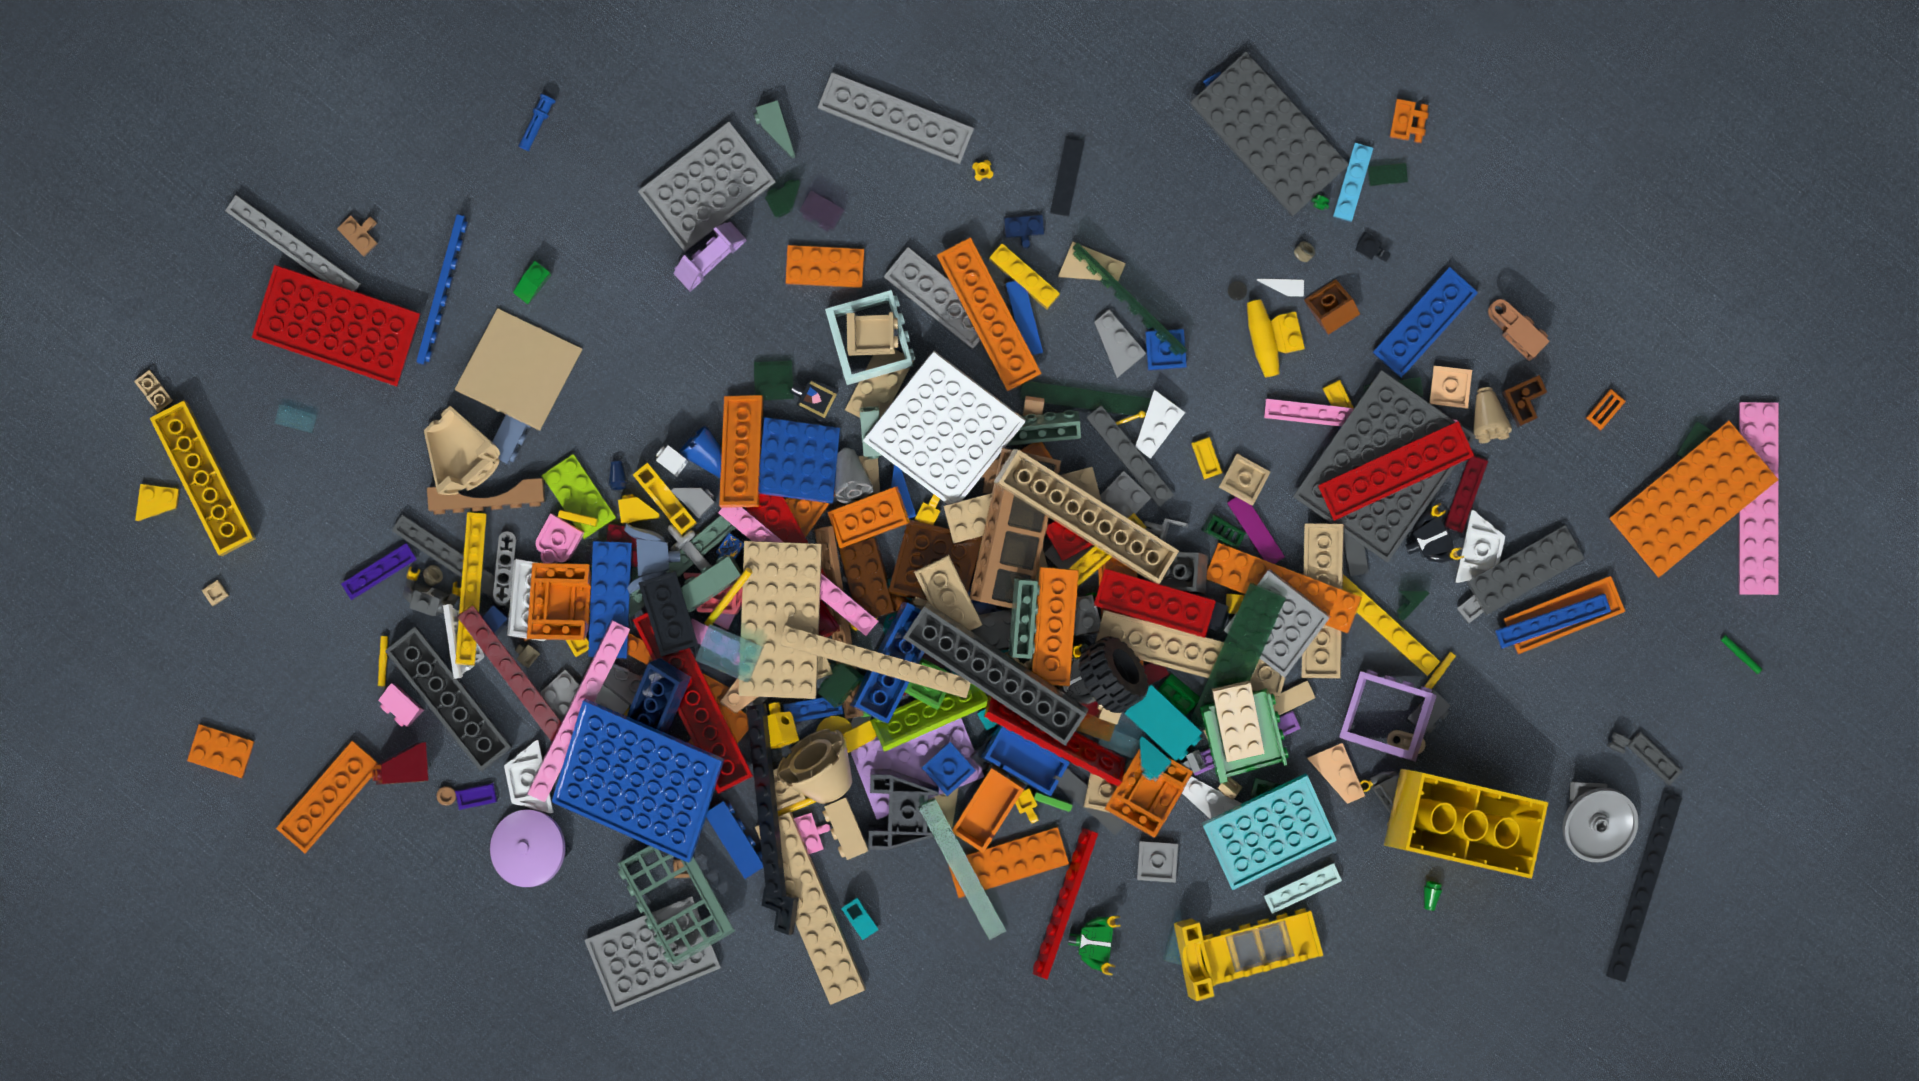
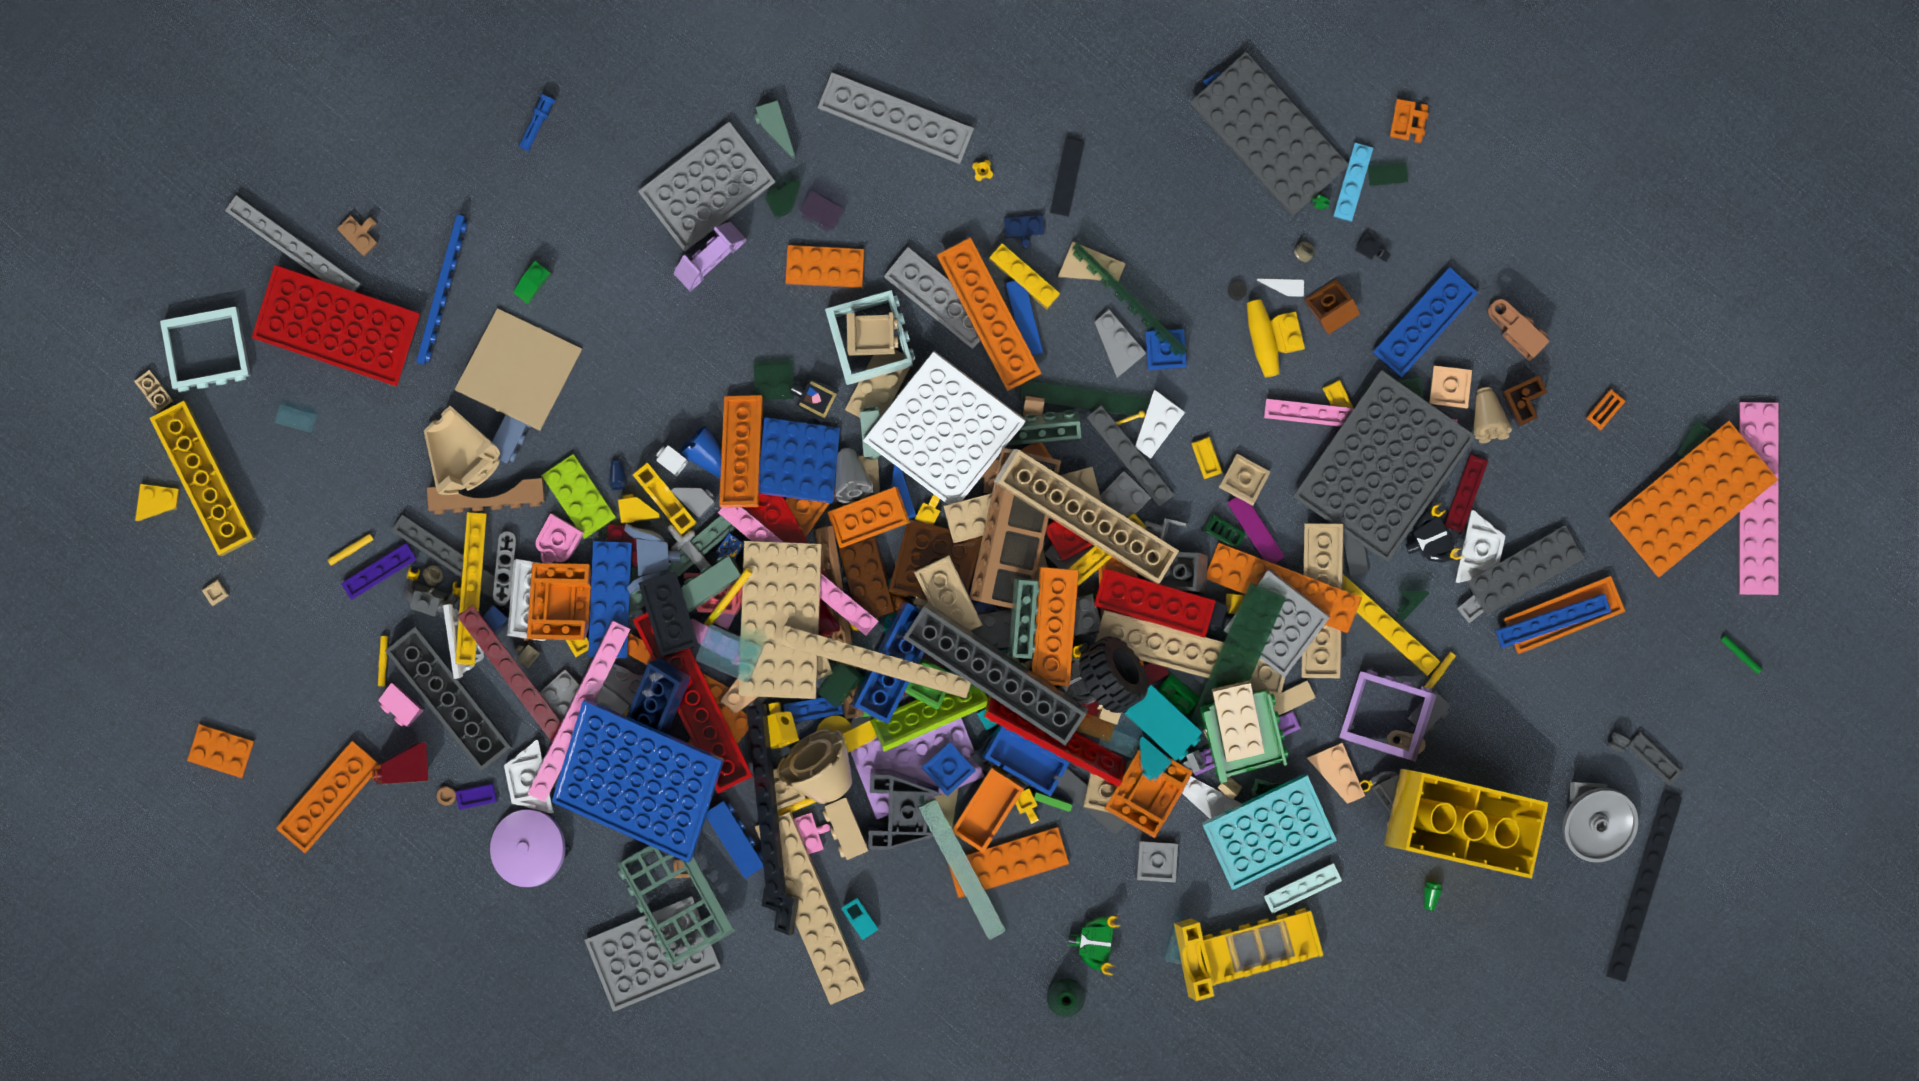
yellow tile [558,510,598,527] -> none
red plate [1032,828,1099,980] -> none
red plate [1318,421,1474,521] -> none
none -> light aqua window [160,307,251,392]
none -> yellow piece [327,534,374,566]
none -> dark green cone [1047,979,1085,1017]

